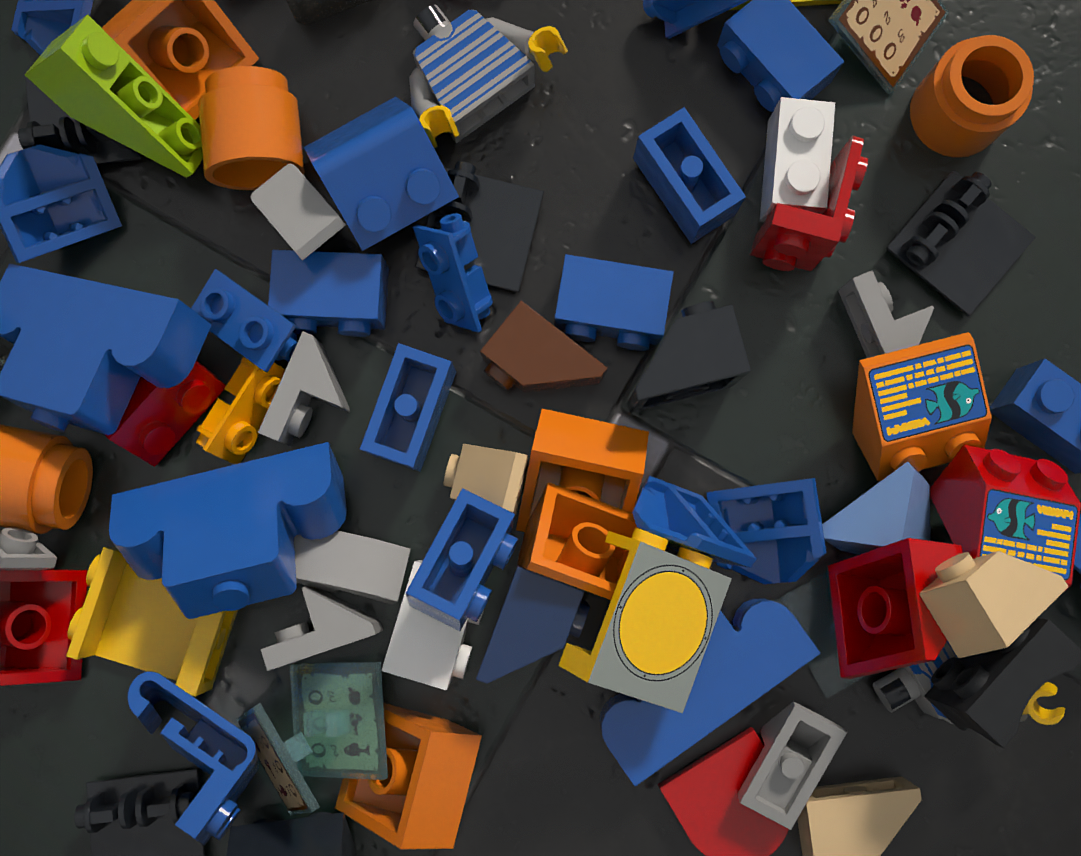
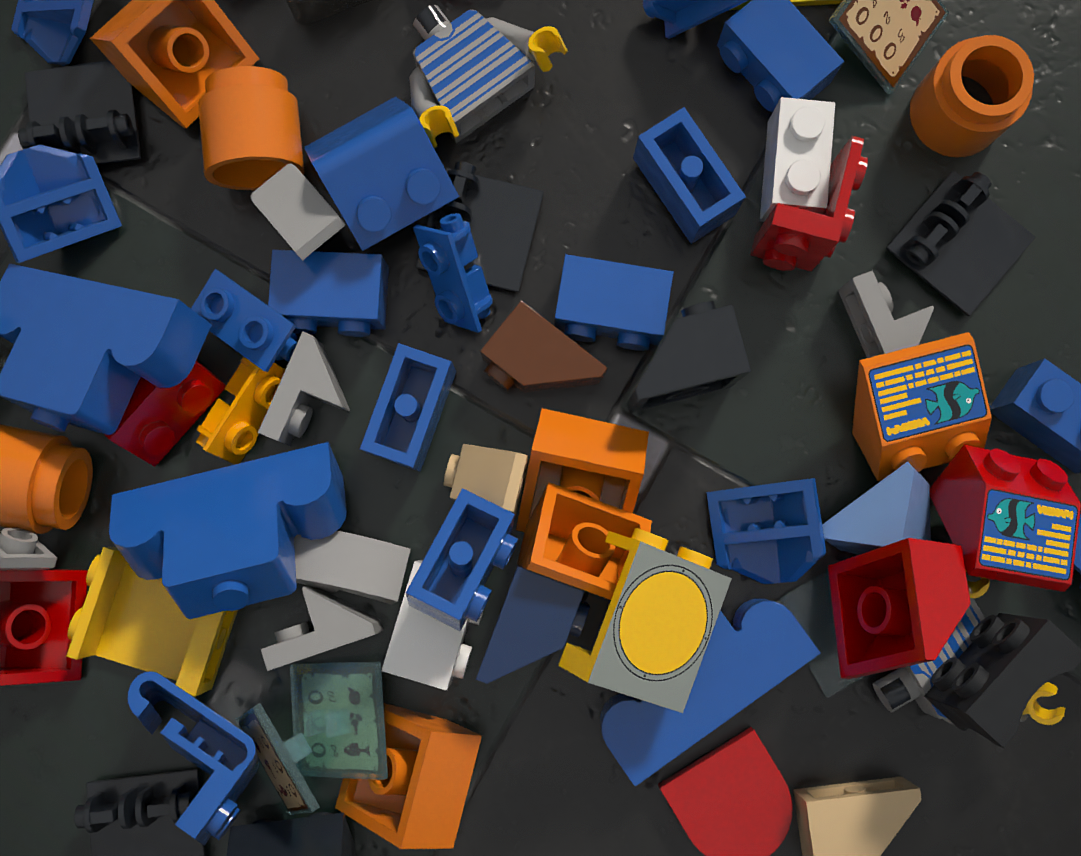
lime slope [25,14,203,178] -> none
blue slope [632,476,757,568] -> none
light grey slope [738,701,847,830] -> none
tan slope [919,551,1069,658] -> none

